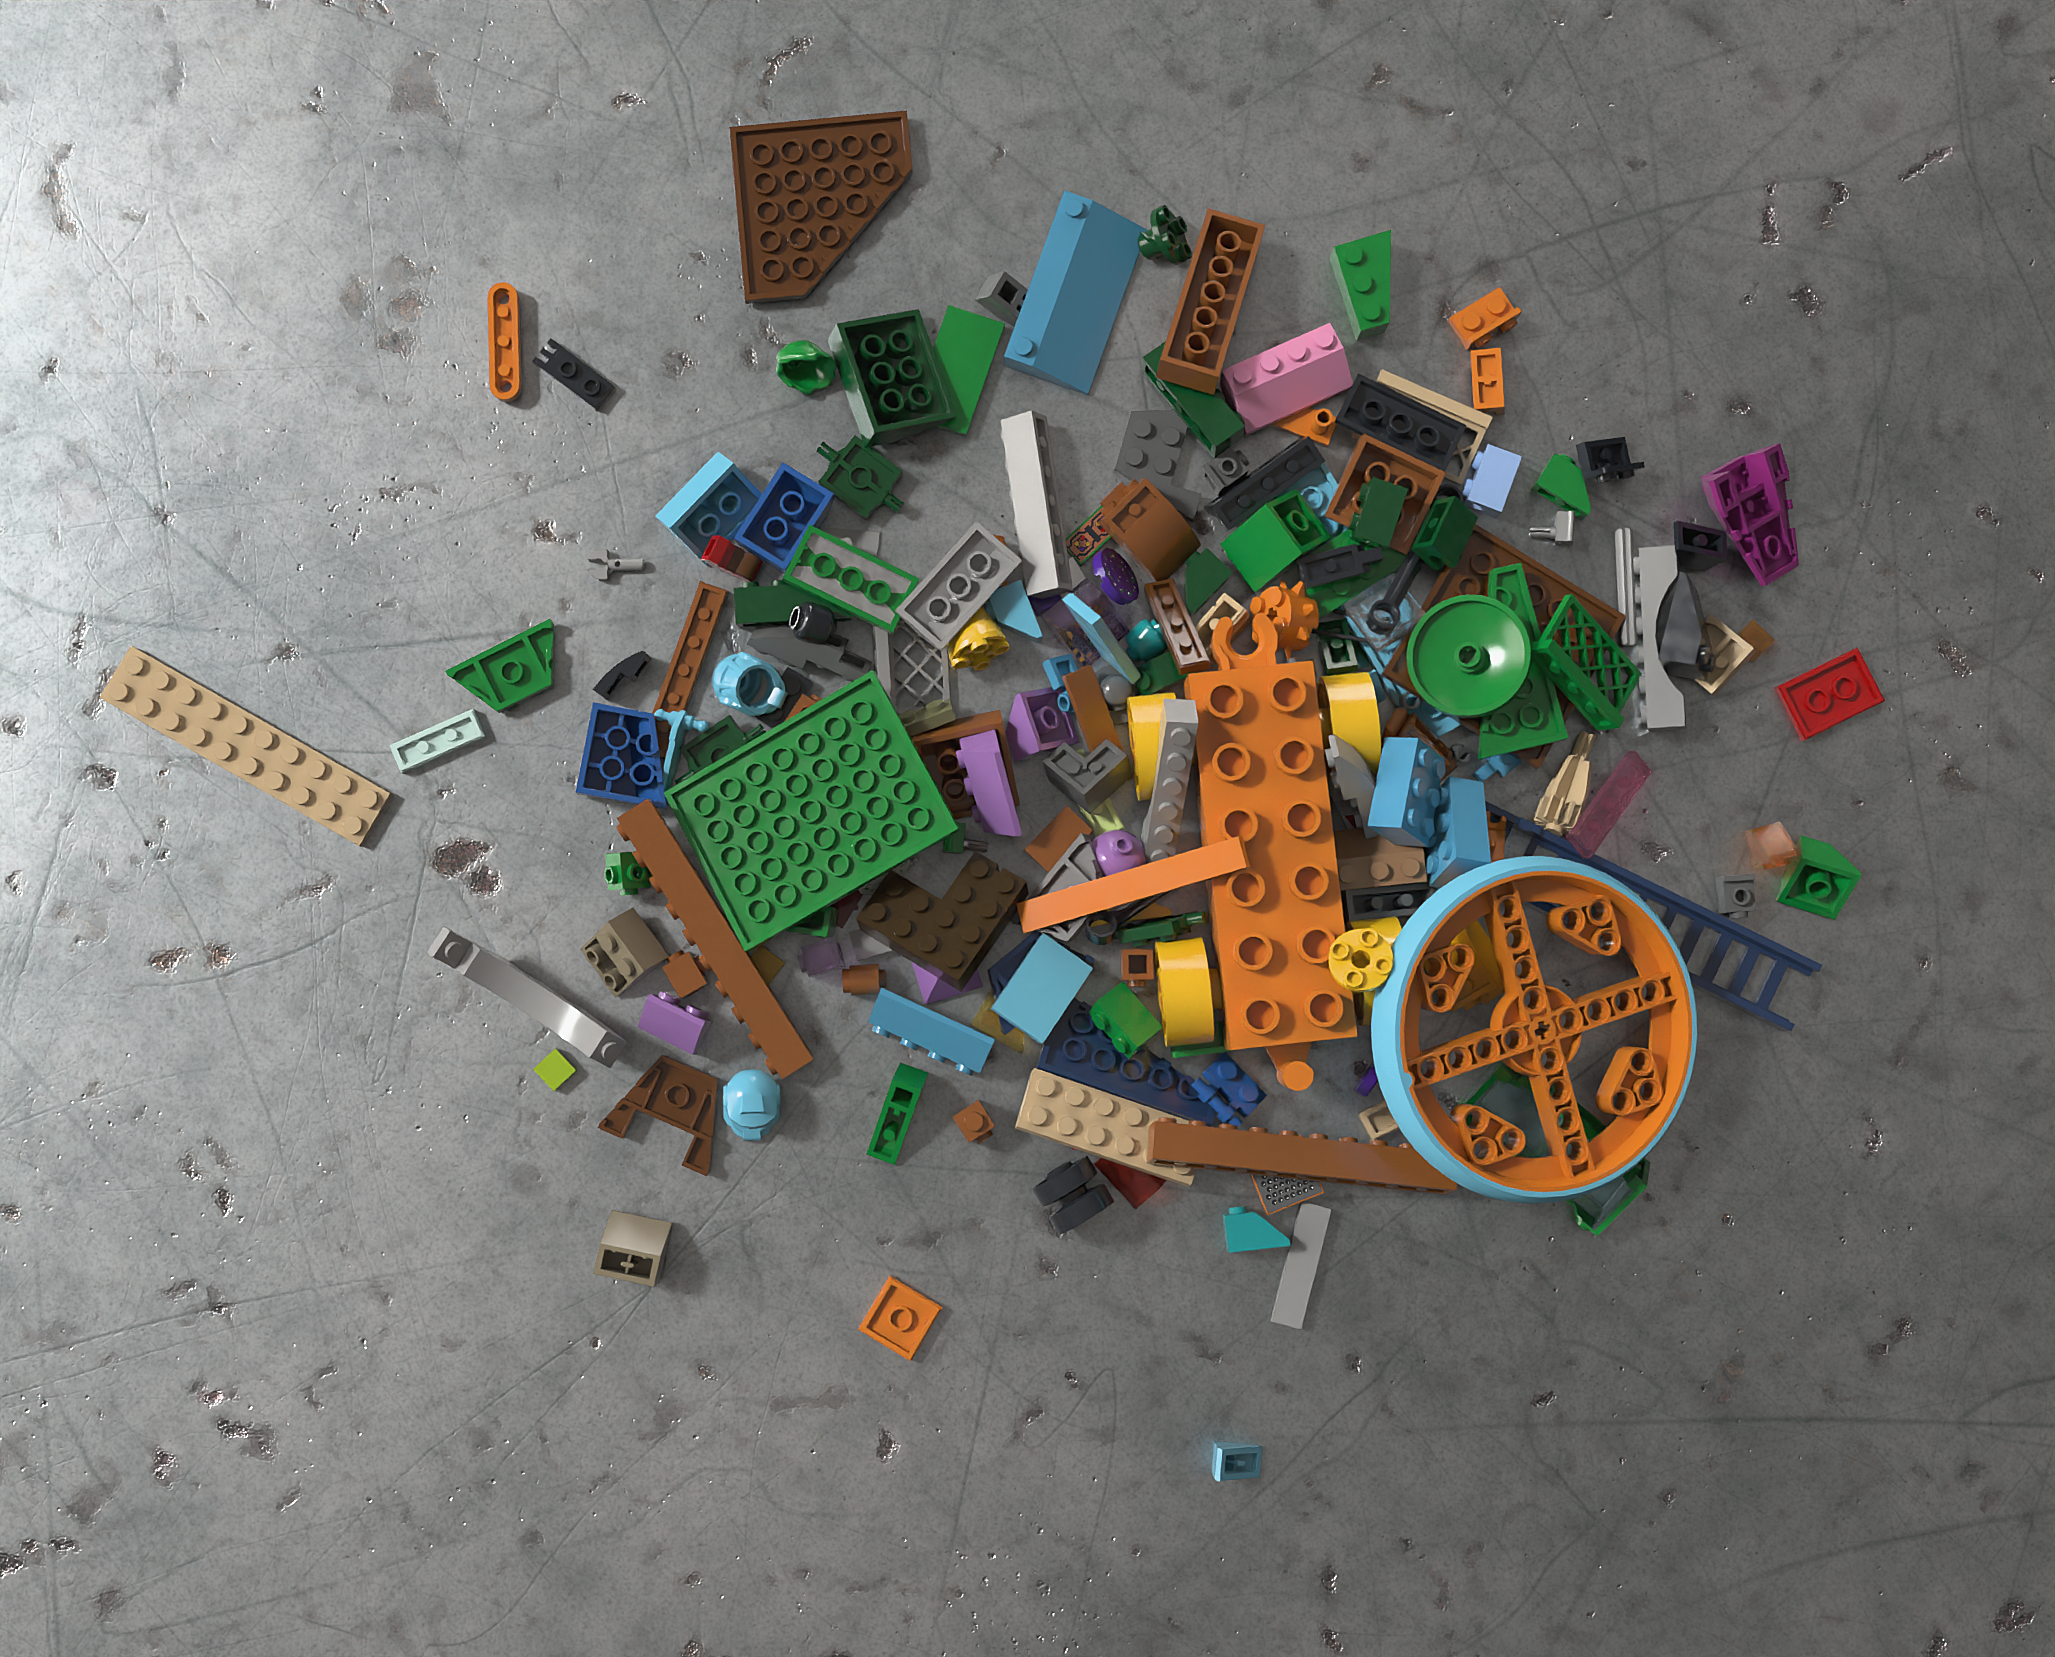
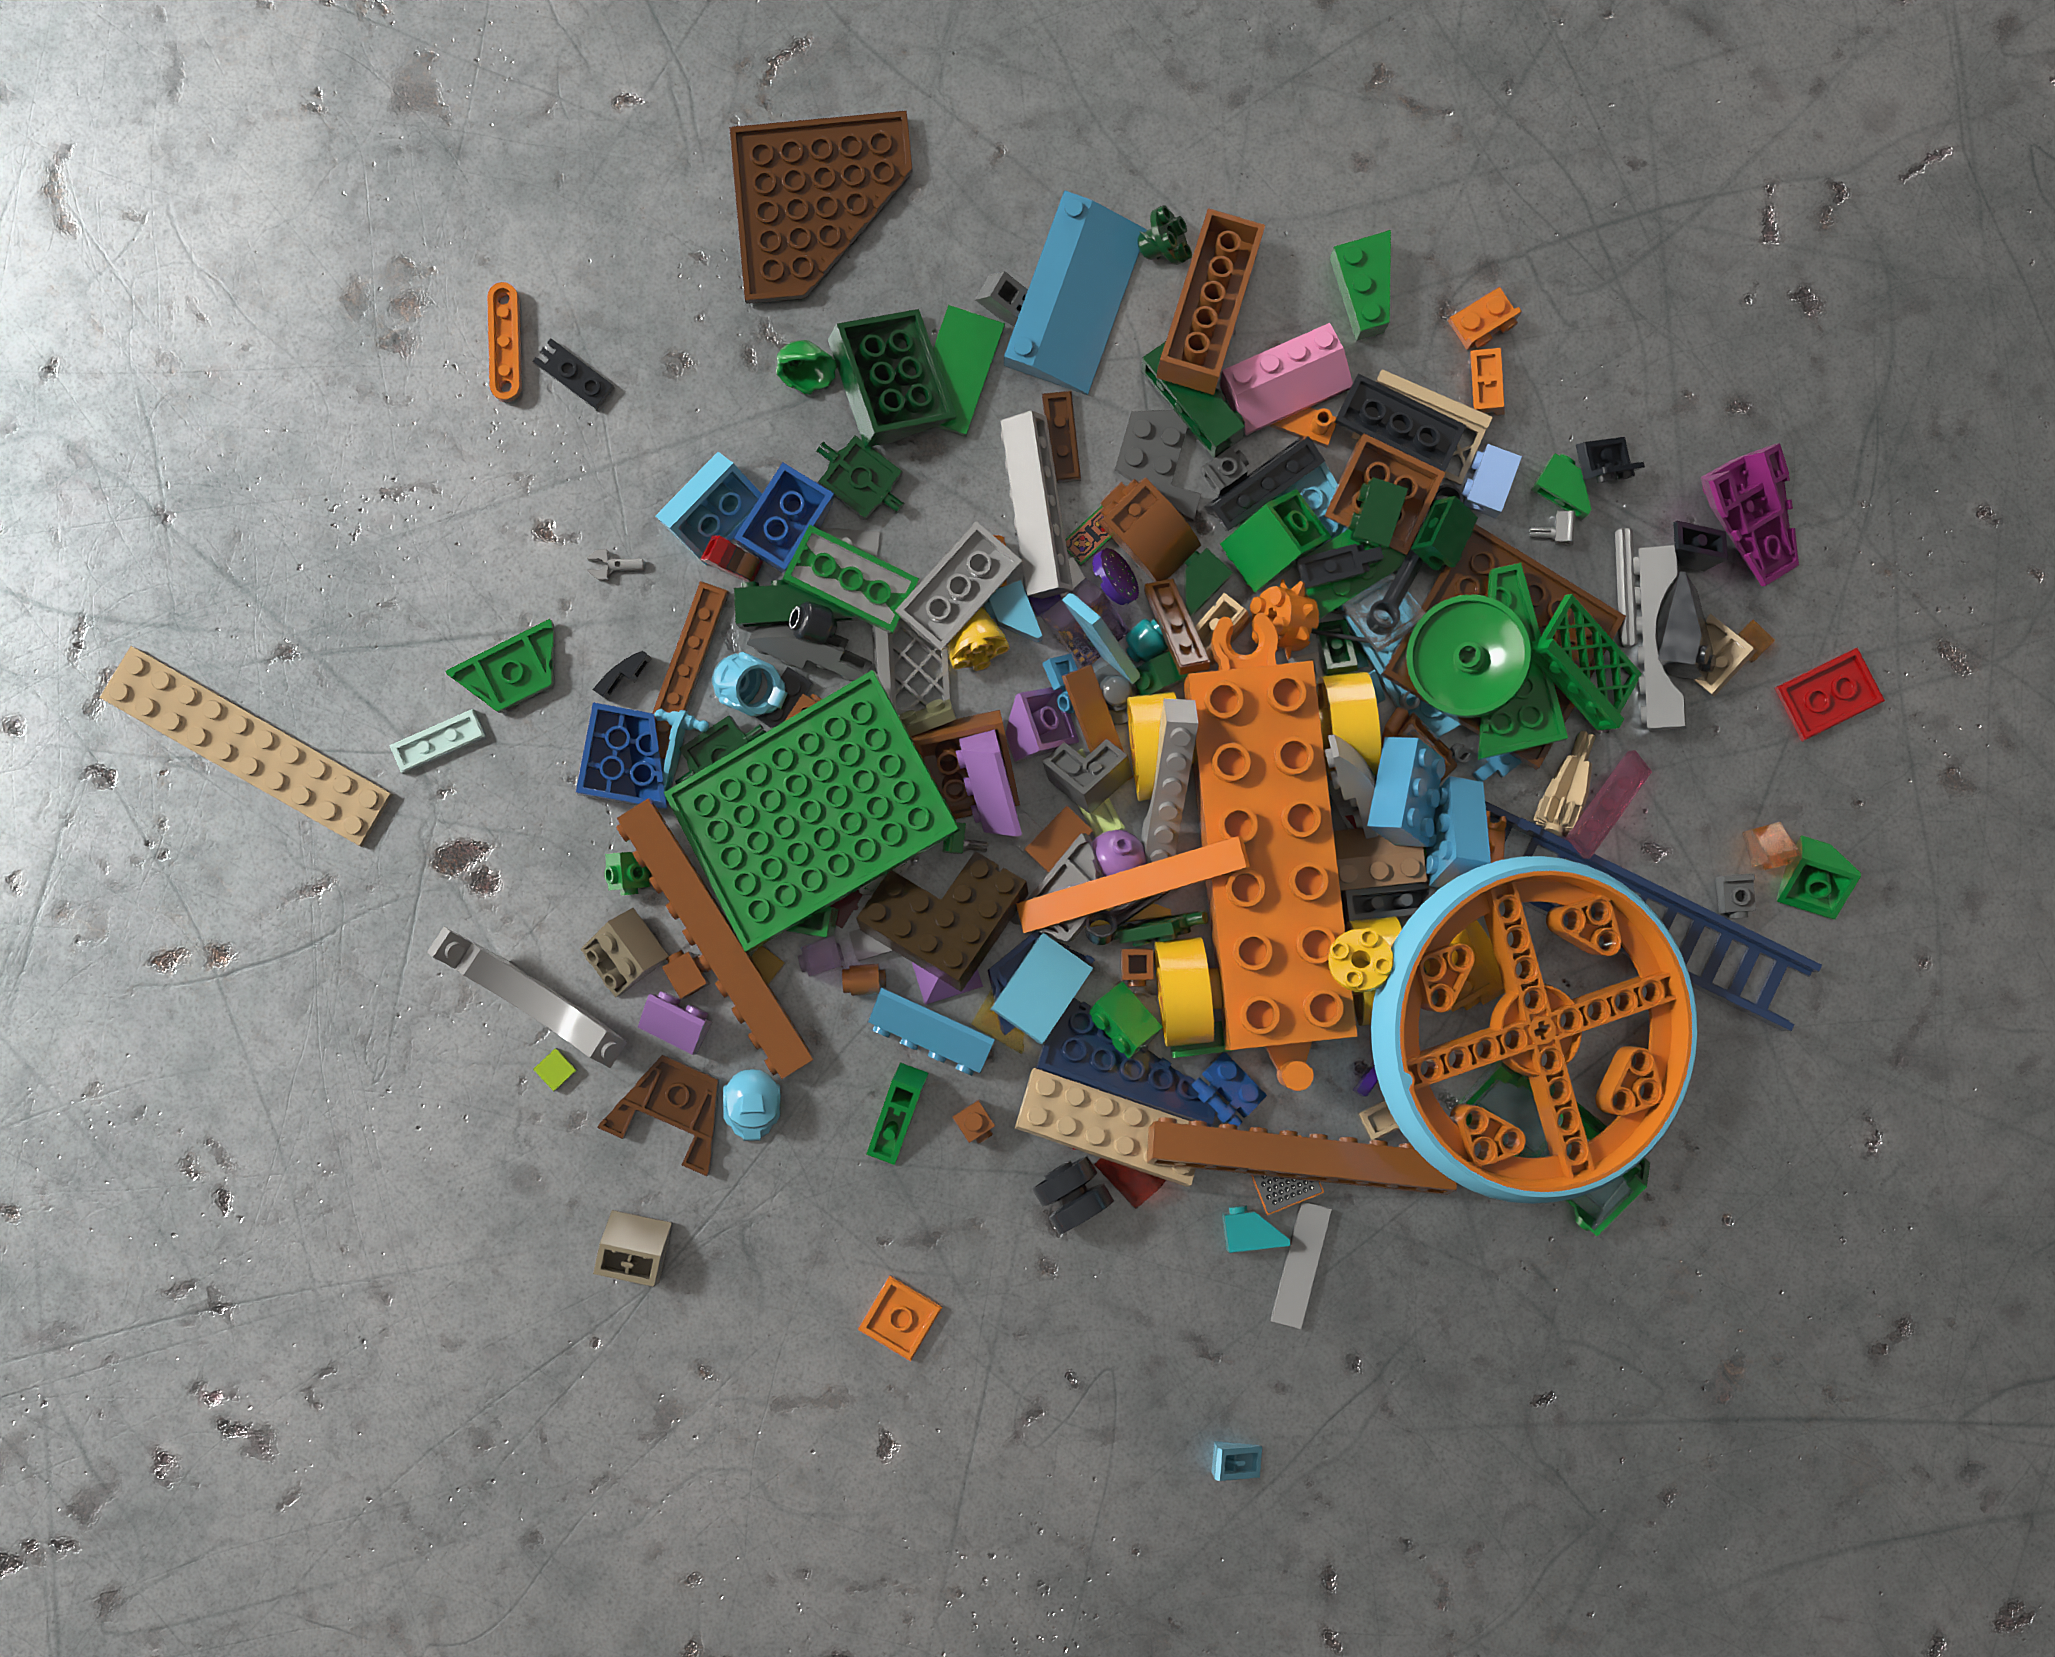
none -> reddish brown tile [1042,391,1081,483]

